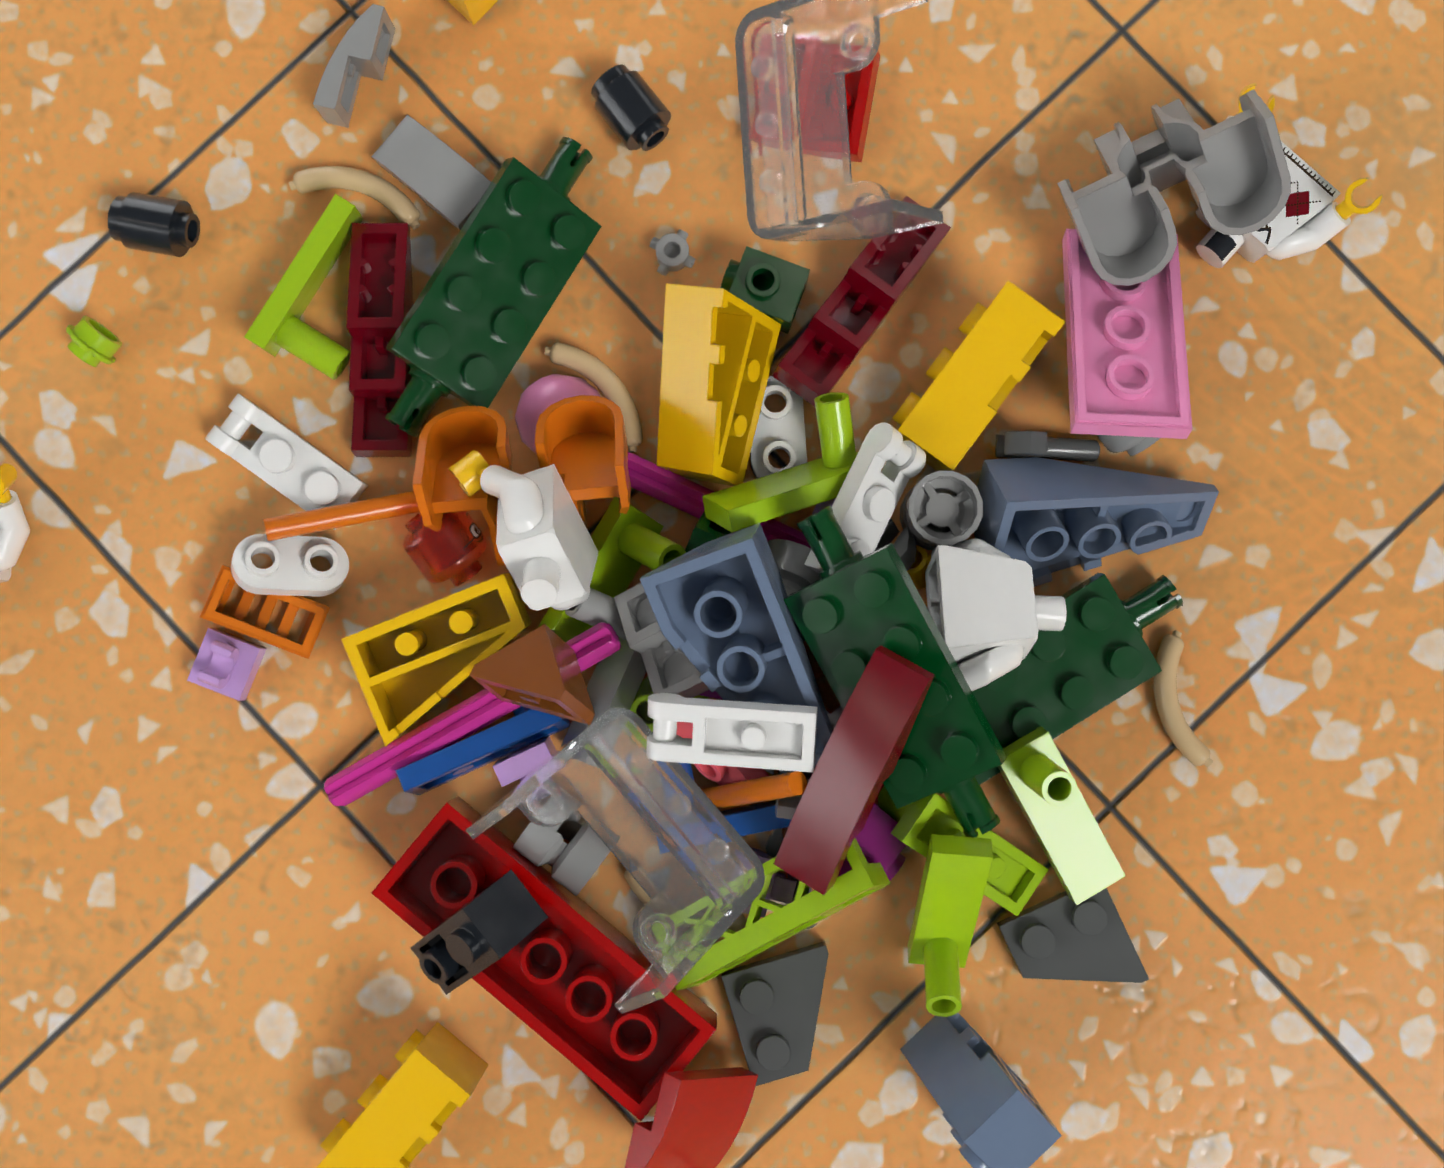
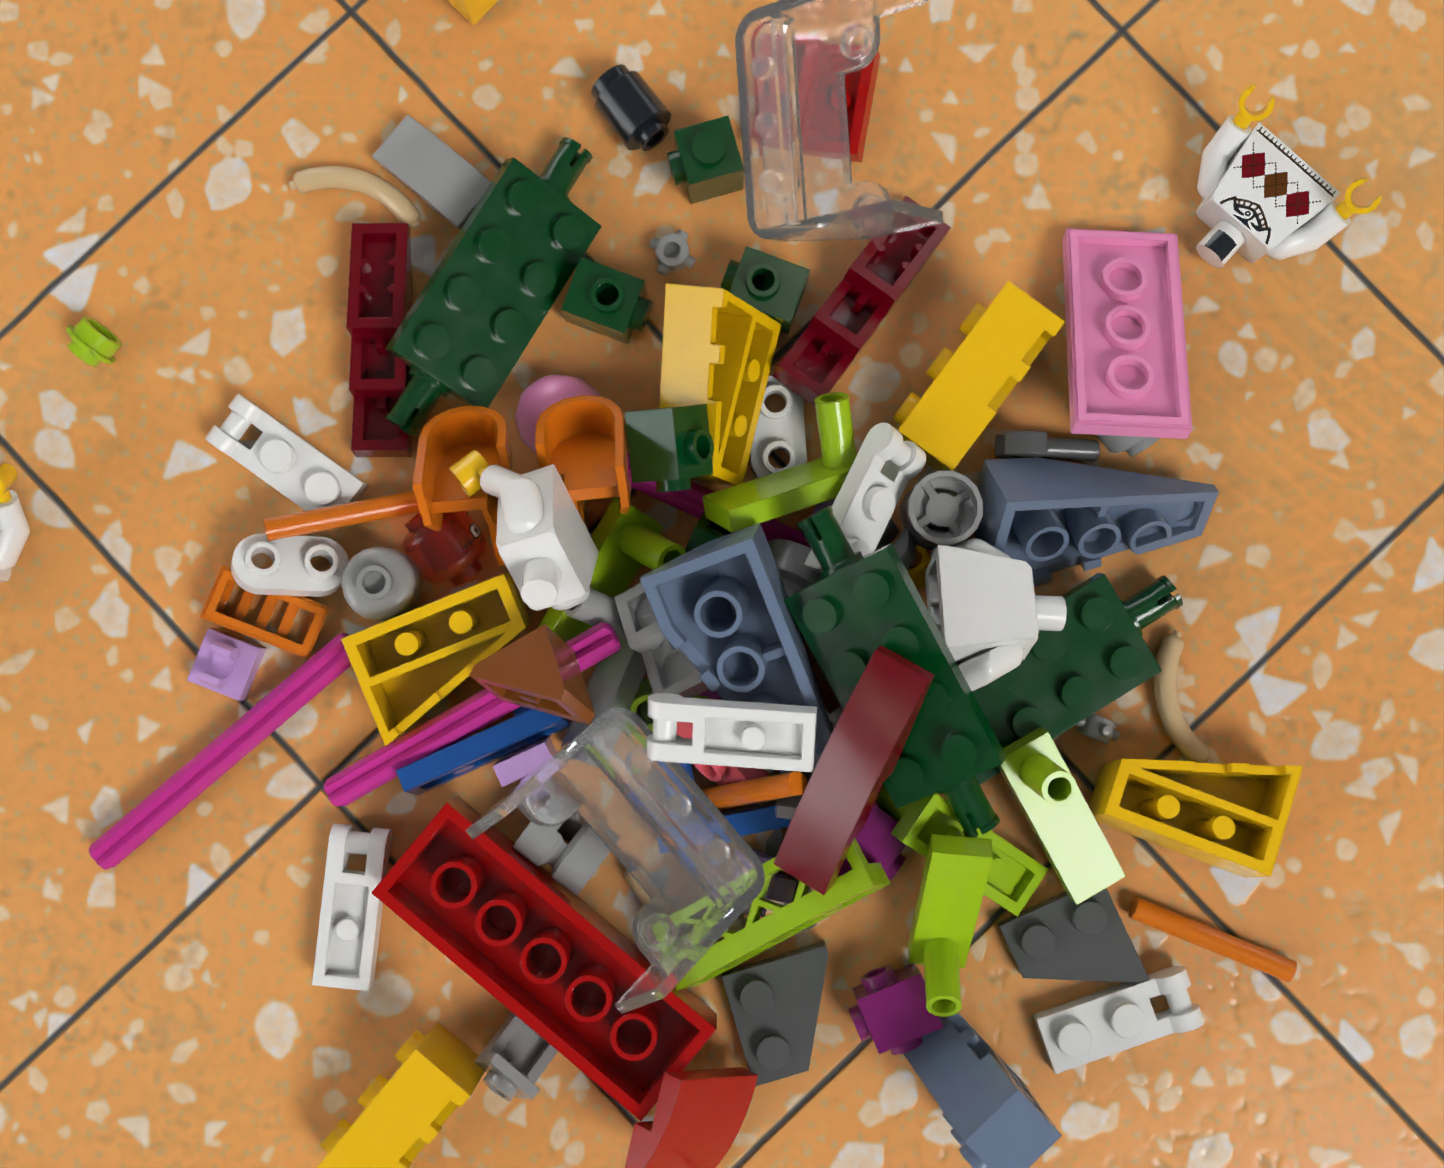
black brick [108,192,200,257] -> none
lime piece [244,194,363,380] -> none
light grey slope [313,4,396,128] -> none
black slope [411,869,548,995] -> none
tan piece [544,342,643,452] -> none
light grey piece [1057,89,1291,286] -> none
none -> dark pink axle [89,633,351,870]
none -> white plate [312,823,393,991]
none -> light grey head [341,546,423,621]
none -> light grey bracket [474,1012,558,1102]
none -> dark green brick [561,257,653,344]
none -> dark green brick [625,404,714,492]
none -> dark green brick [667,115,744,204]
none -> magenta brick [848,964,943,1055]
none -> white plate [1032,966,1205,1074]
none -> light grey piece [1076,714,1120,744]
none -> yellow wedge [1089,758,1303,878]
none -> orange bar [1128,897,1297,982]

